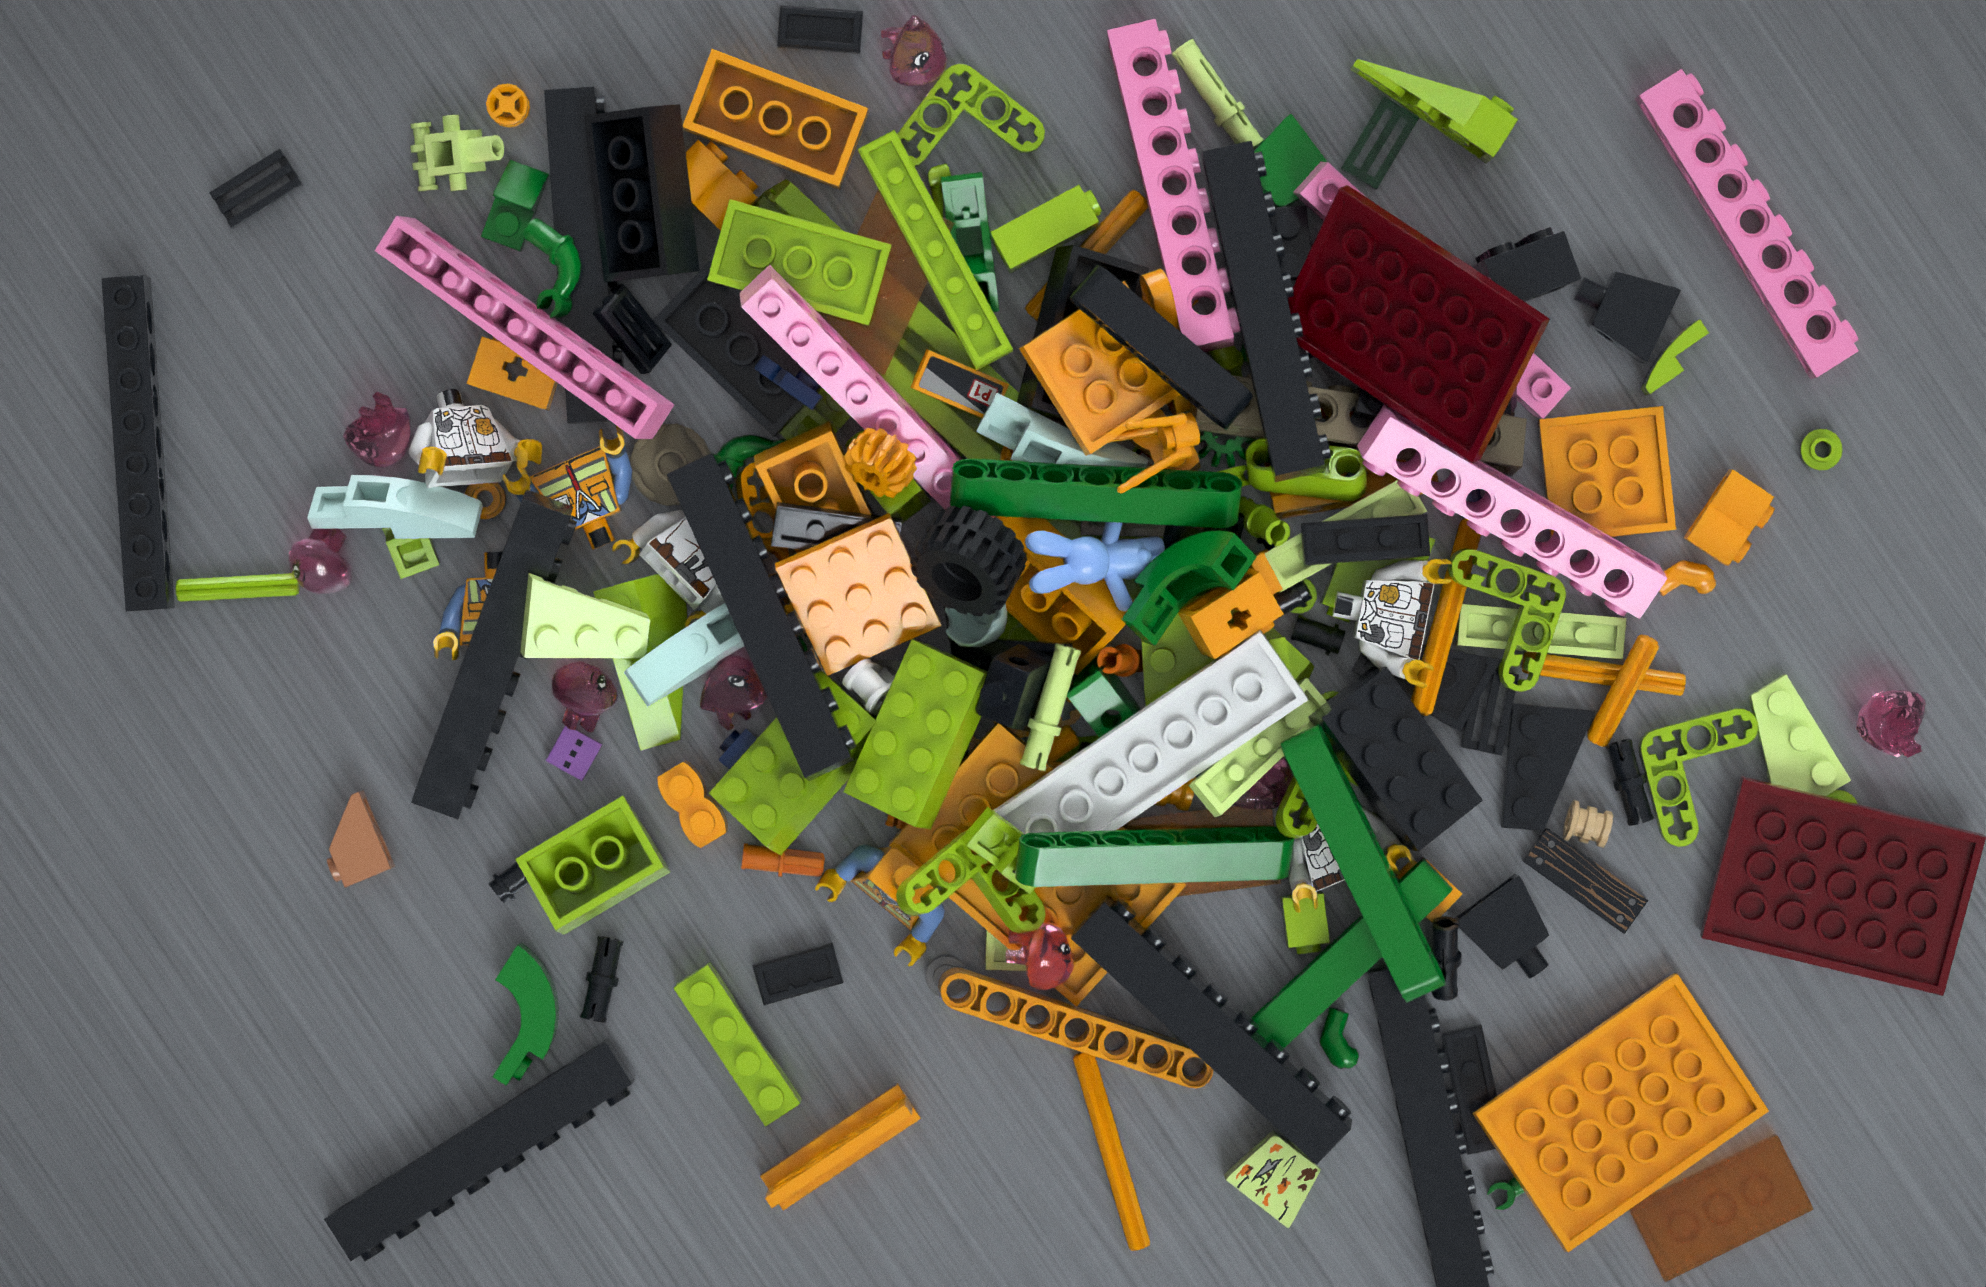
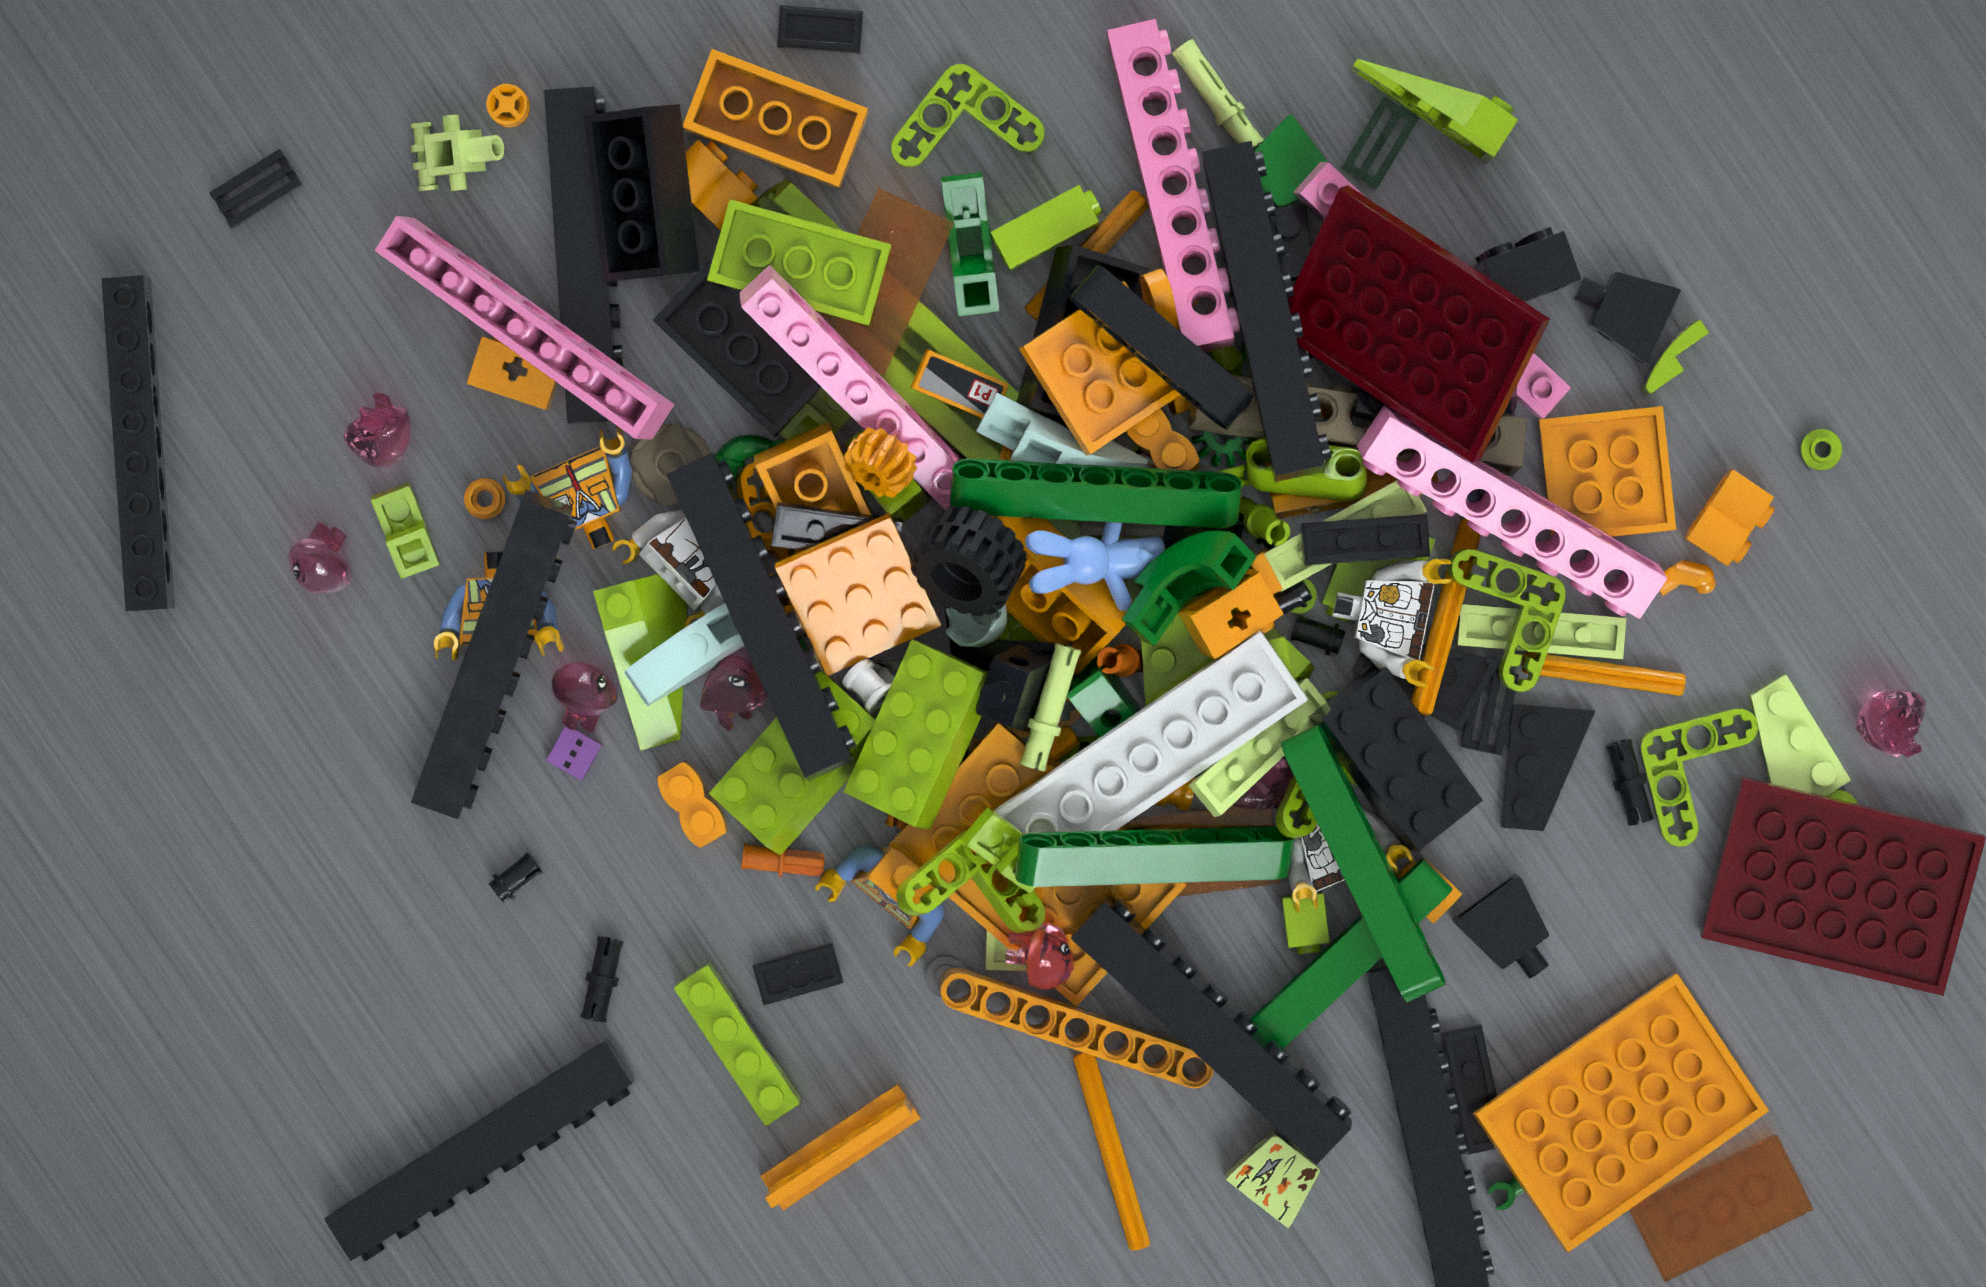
lime axle [175,573,300,602] -> none
light aqua slope [307,475,483,539] -> none
nougat slope [327,790,395,888] -> none
torso [409,389,542,488] -> none
green slope [481,160,550,252] -> none
green arch [492,942,559,1086] -> none
lime slope [515,796,671,935] -> none
yellowish green wing [520,573,650,658] -> none
green piece [523,218,582,318] -> none
black tile [592,284,672,374] -> none
dark blue plate [718,728,758,770] -> none
dark blue plate [754,355,823,411] -> none
lime tile [857,130,1013,371] -> none
clear pink piece [881,15,948,86] -> none
lime hand [927,163,951,218] -> none
light orange plant [1108,412,1200,494] -> none
green arm [1320,1007,1359,1069] -> none
black pin [1432,916,1462,1001] -> none
black tile [1522,828,1649,934] -> none
tan bush [1563,800,1613,848] -> none
light orange axle [1587,634,1659,747] -> none
bright pink brick [1635,69,1859,379] -> none

